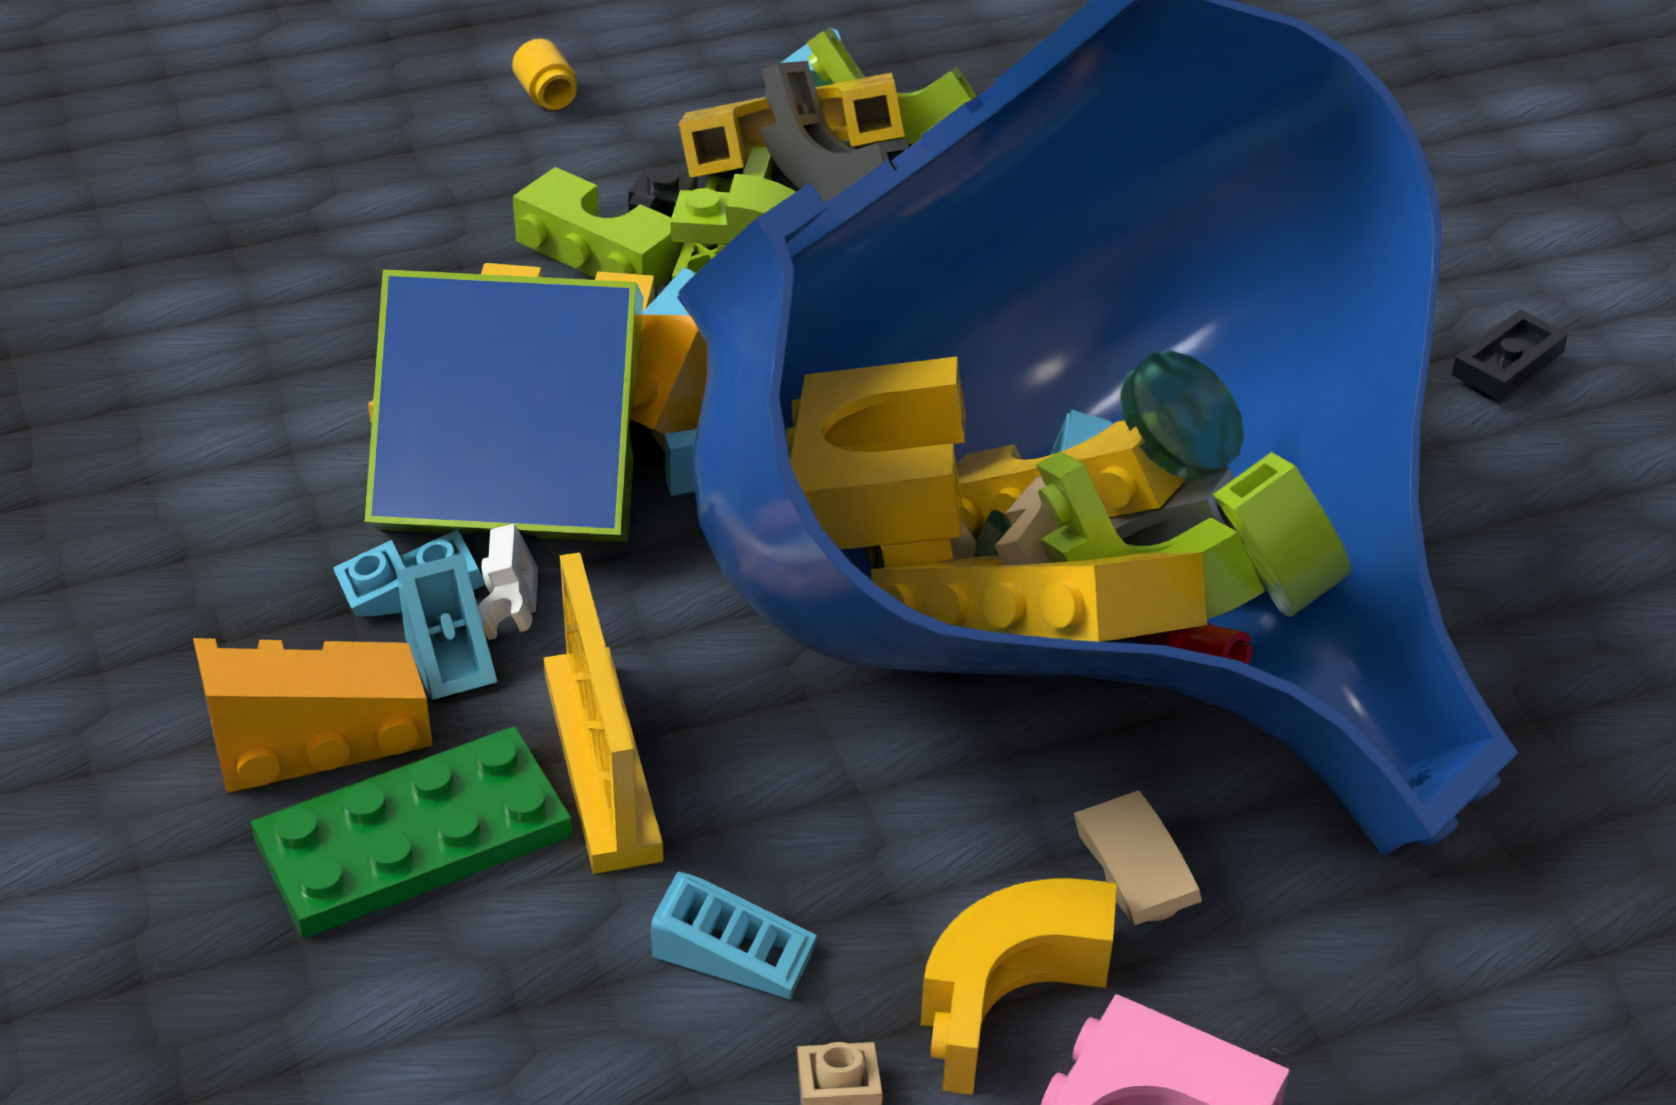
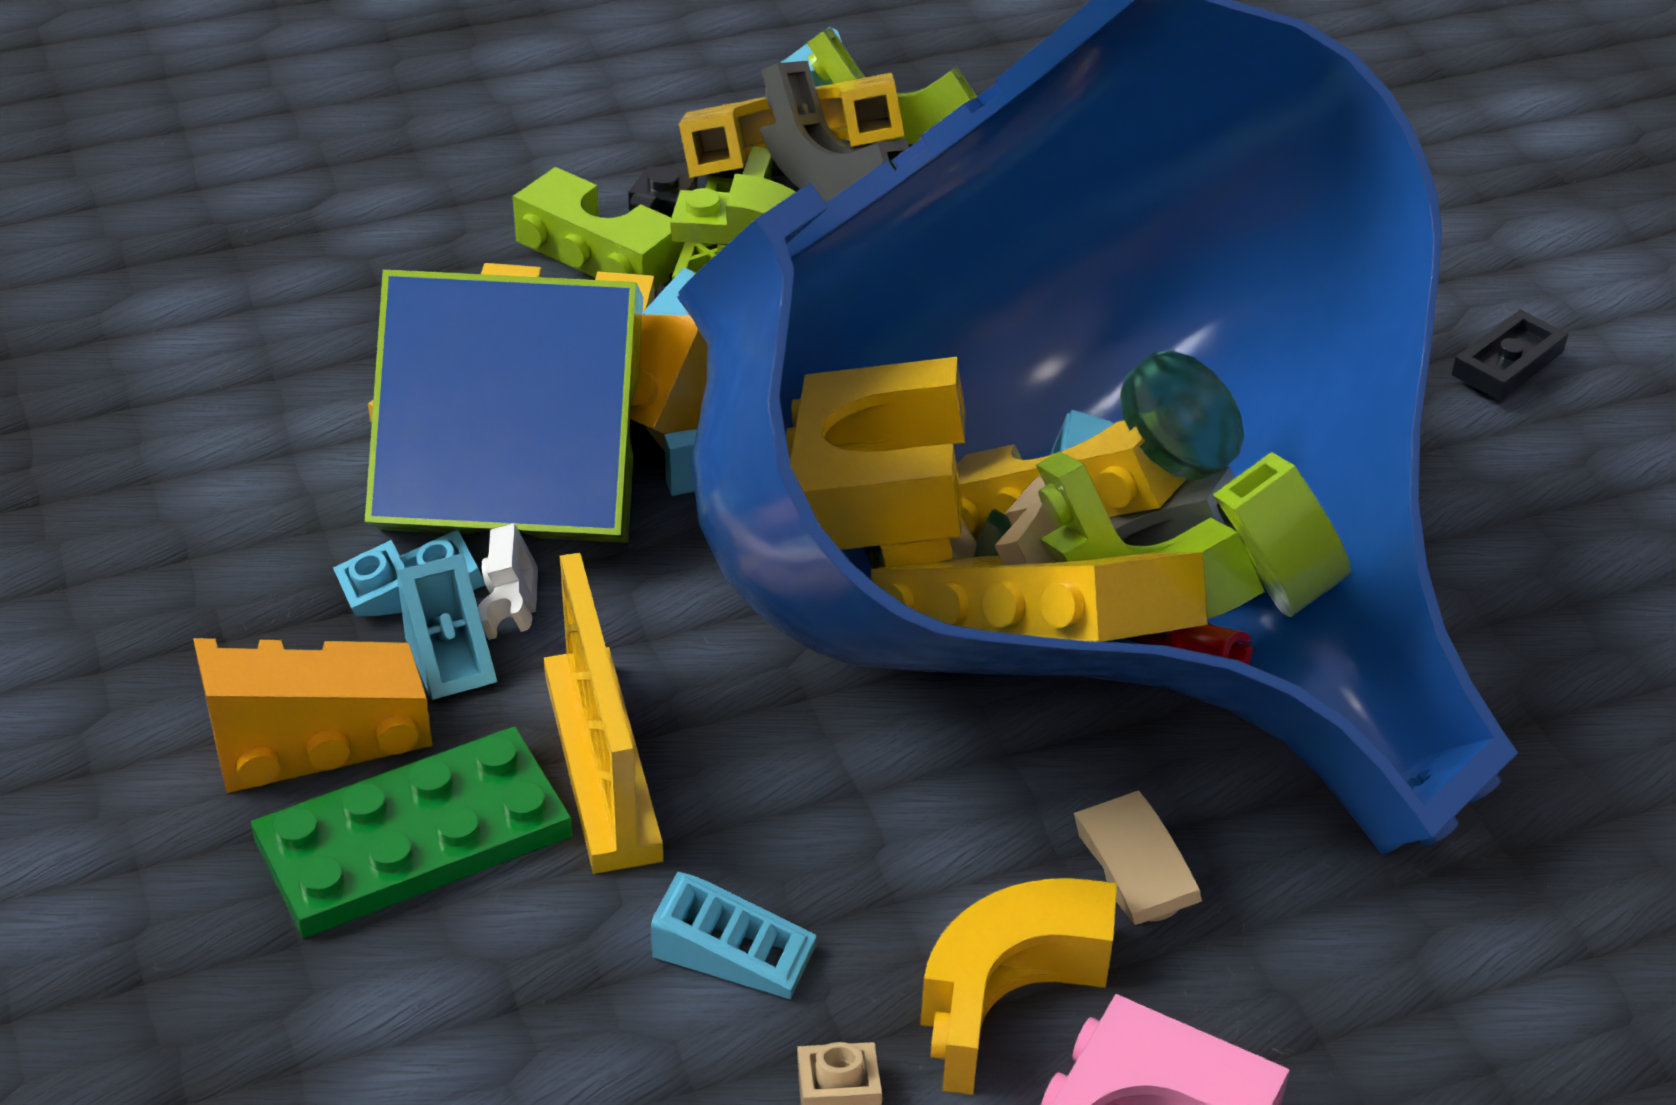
yellow brick [512,39,577,110] -> none

